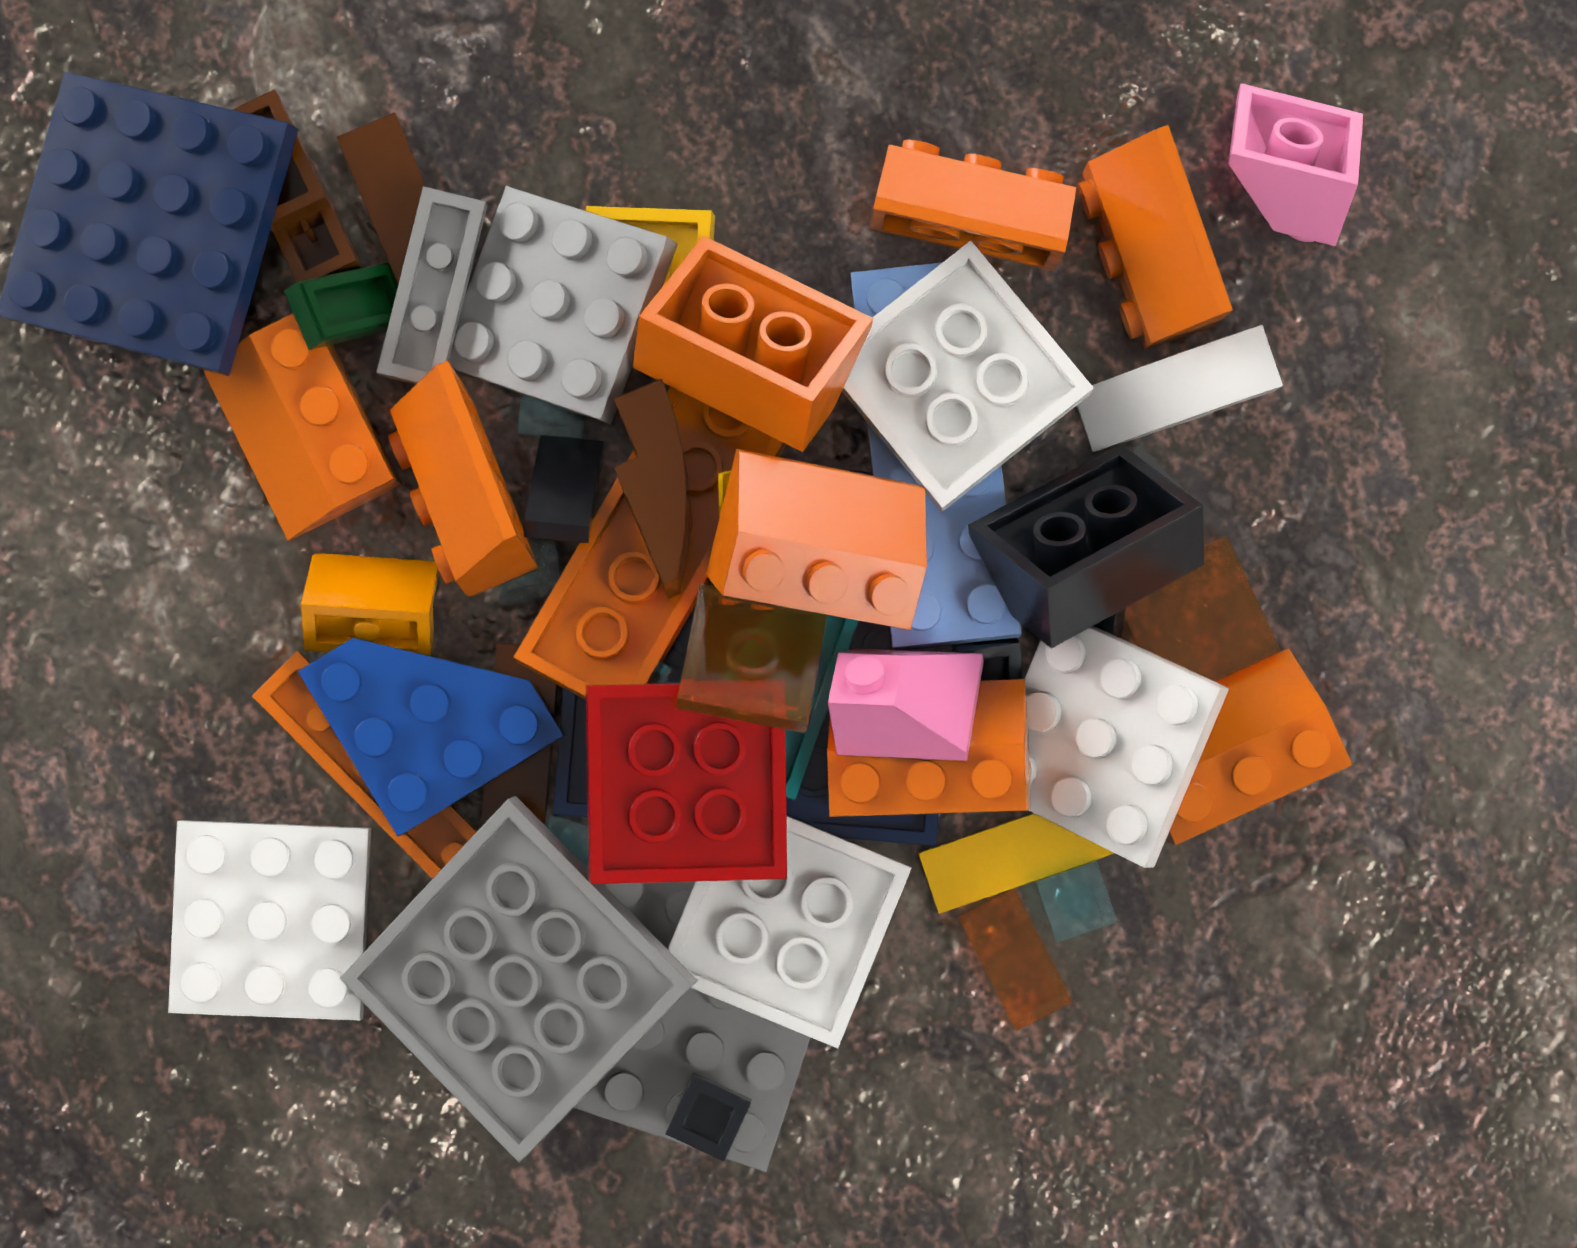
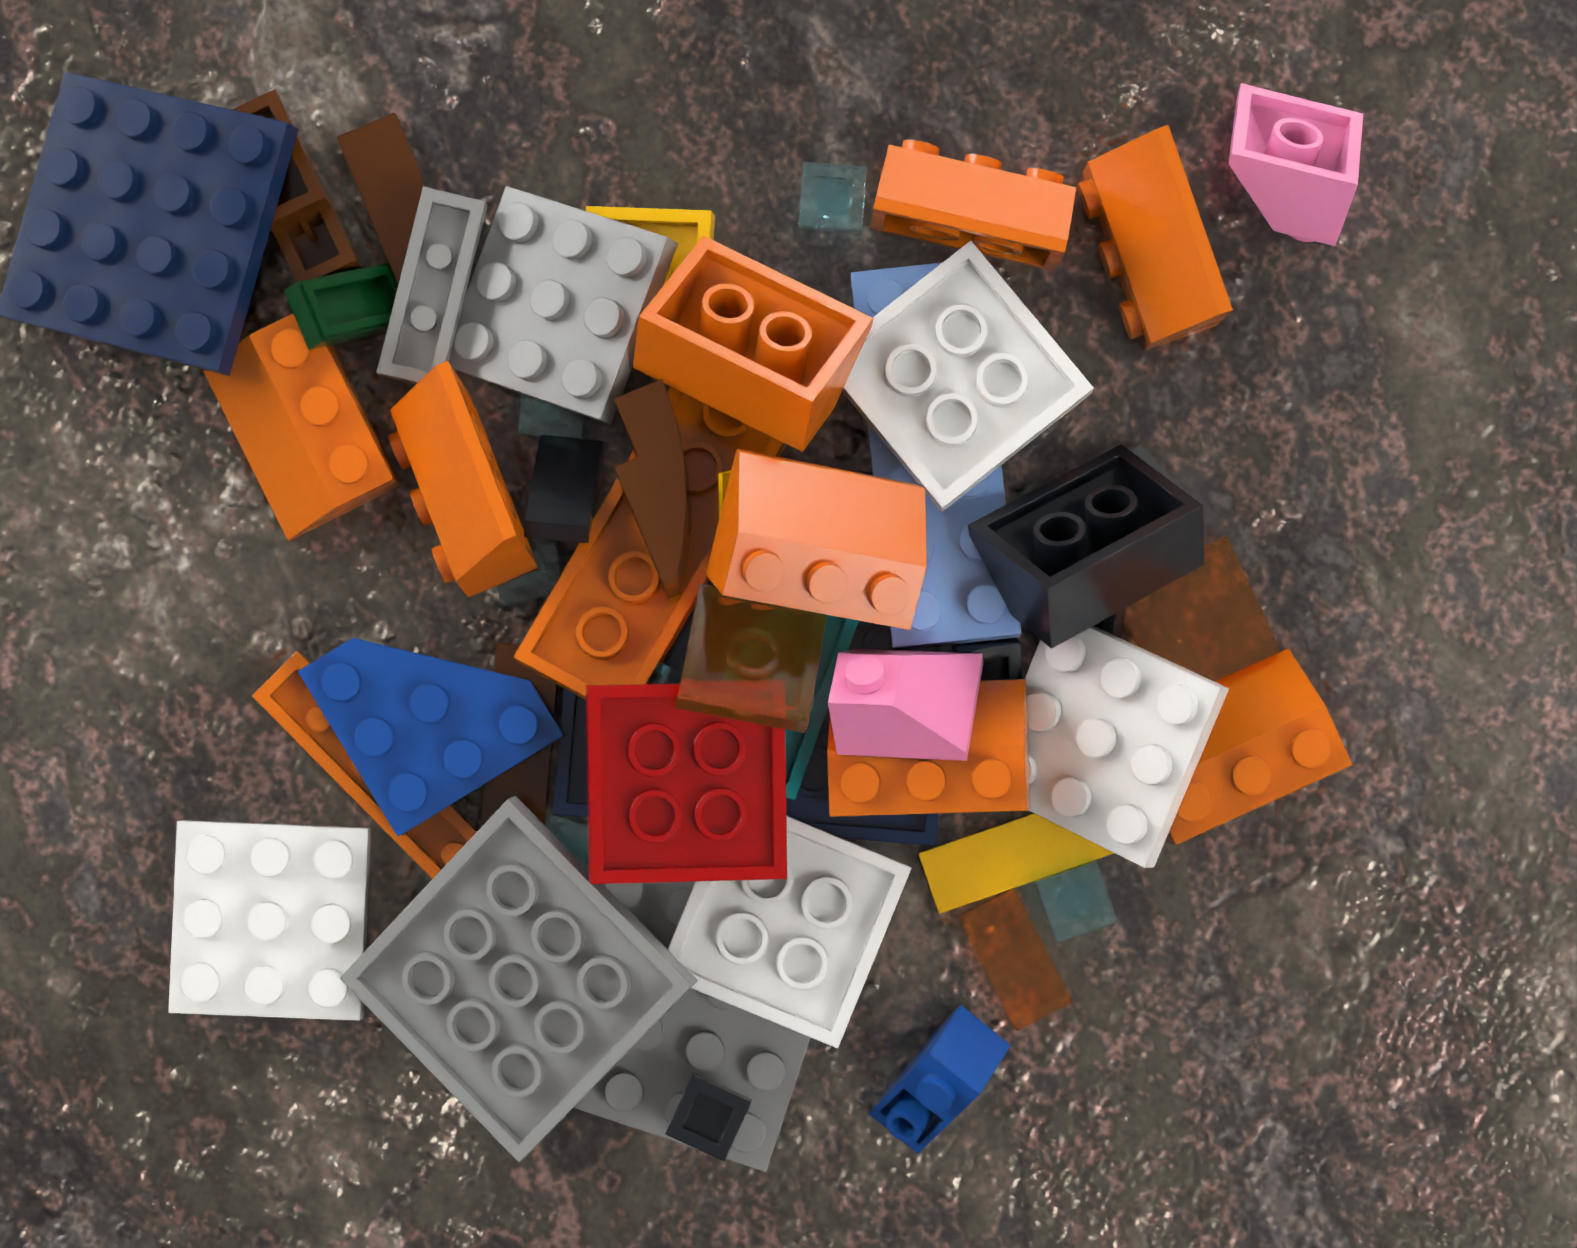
light orange panel [301,553,439,657] -> none
white slope [1076,325,1283,453] -> none
none -> clear light blue plate [798,162,867,234]
none -> blue slope [869,1005,1011,1154]

